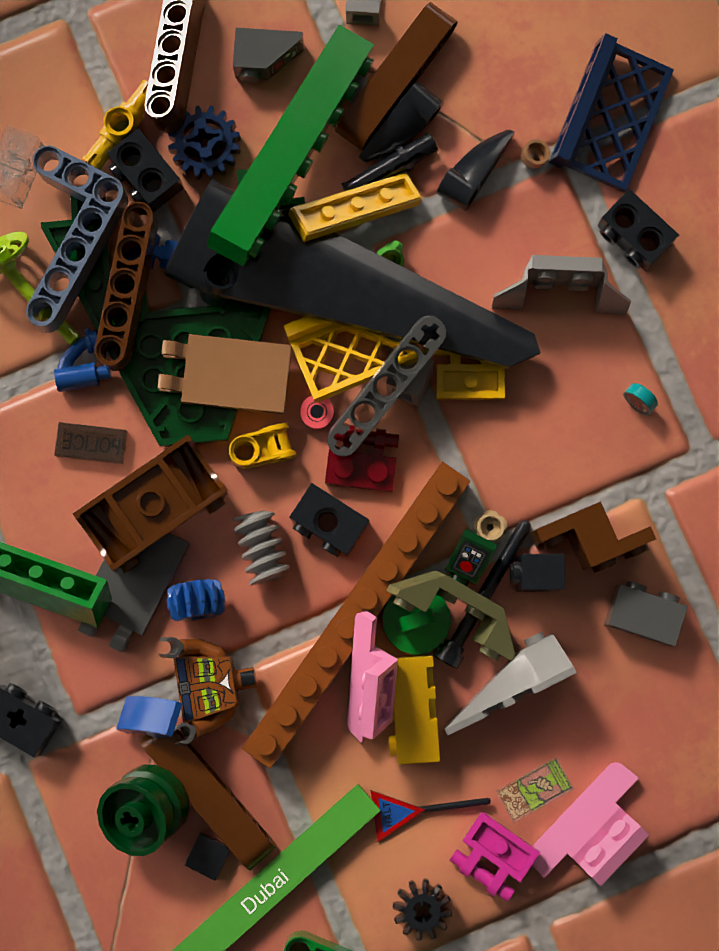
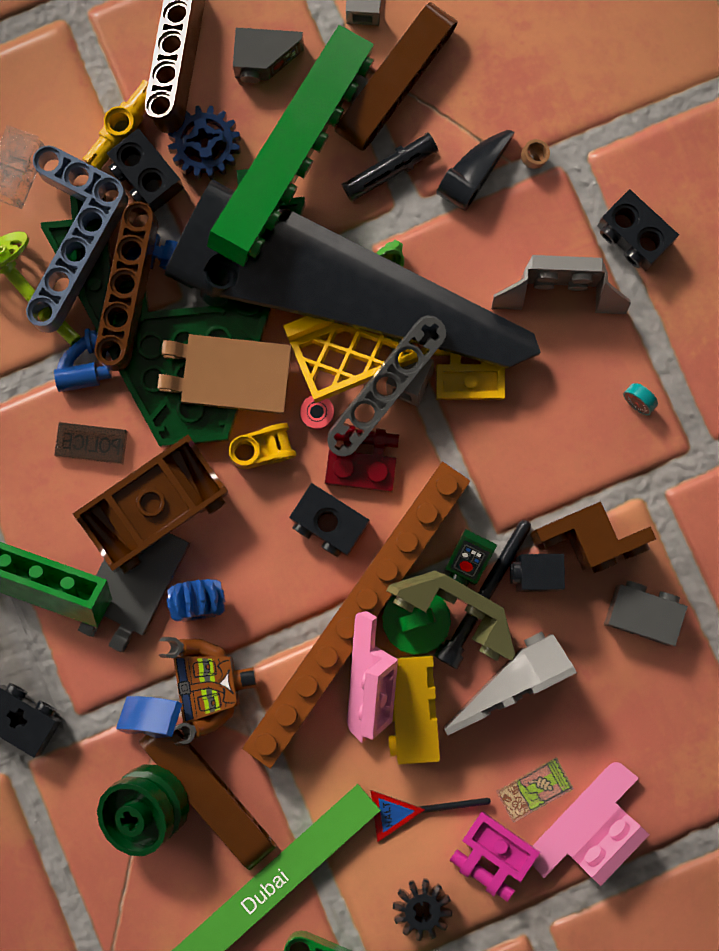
black tile [184,832,230,881] -> none
light grey piece [232,510,290,586] -> none
yellow tile [288,172,422,242] -> none
black piece [359,82,444,162] -> none
tan plate [473,510,507,544] -> none
dark blue fence [548,33,674,192] -> none

